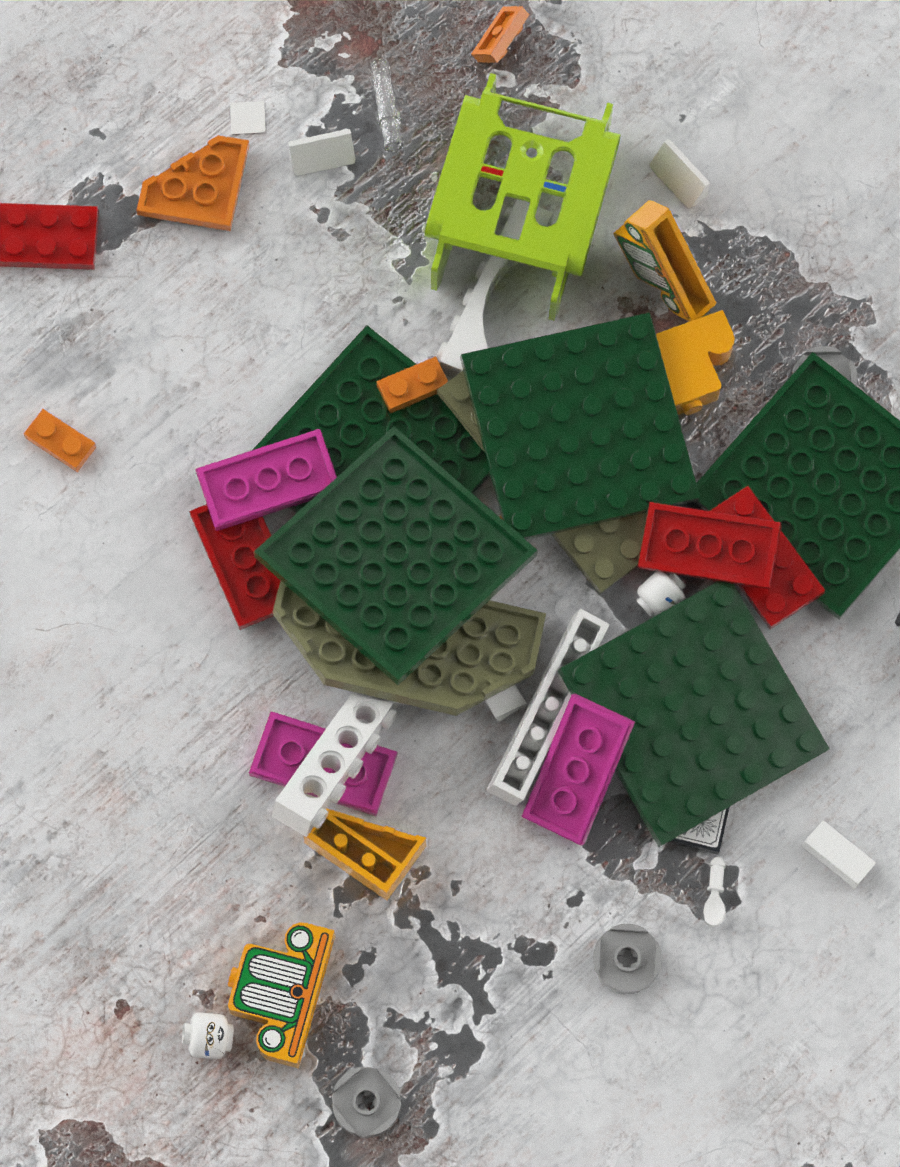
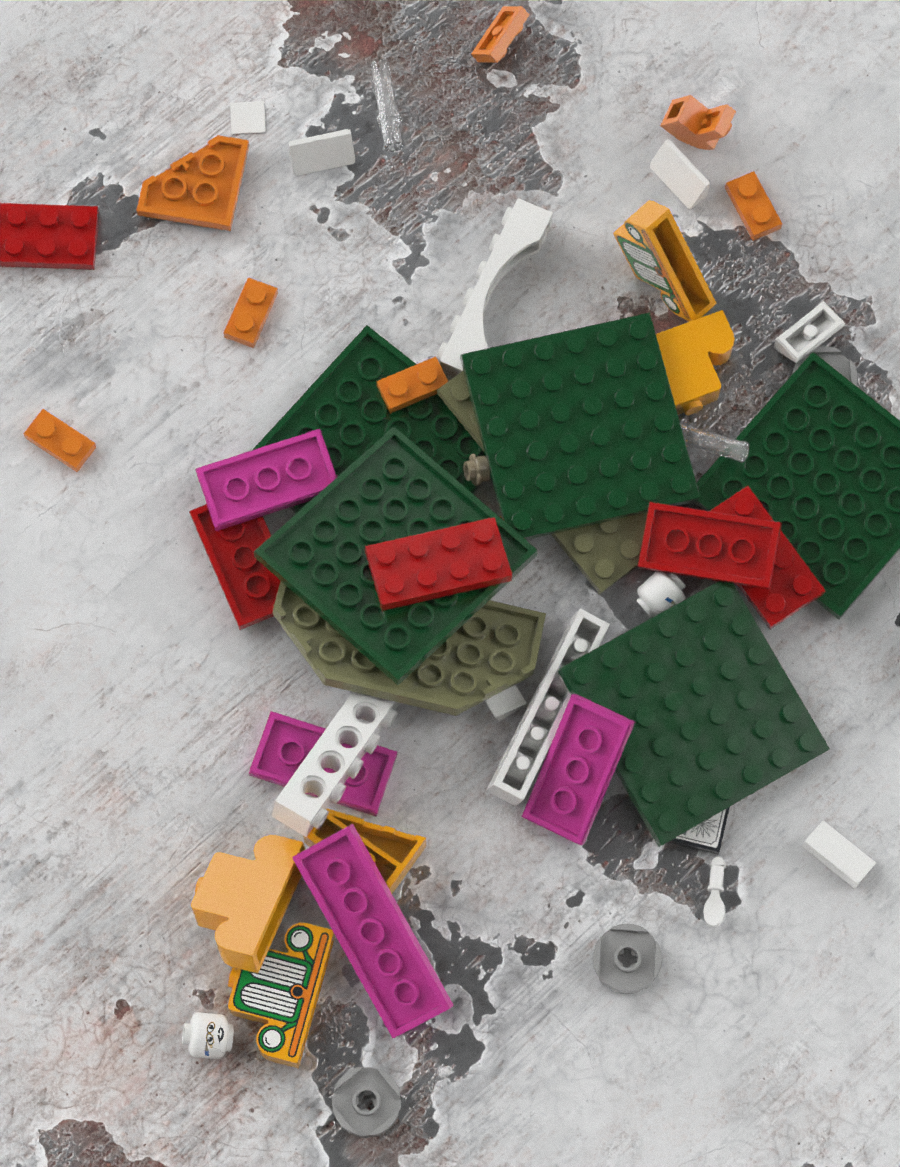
lime piece [424,73,621,321] -> none
none -> light orange brick [191,835,305,973]
none -> orange plate [223,277,278,348]
none -> dark pink plate [292,824,454,1038]
none -> red plate [365,517,513,611]
none -> dark tan plate [464,454,490,486]
none -> orange brick [660,95,736,150]
none -> clear pin [680,422,749,463]
none -> orange plate [725,171,783,241]
none -> white slope [774,301,845,364]

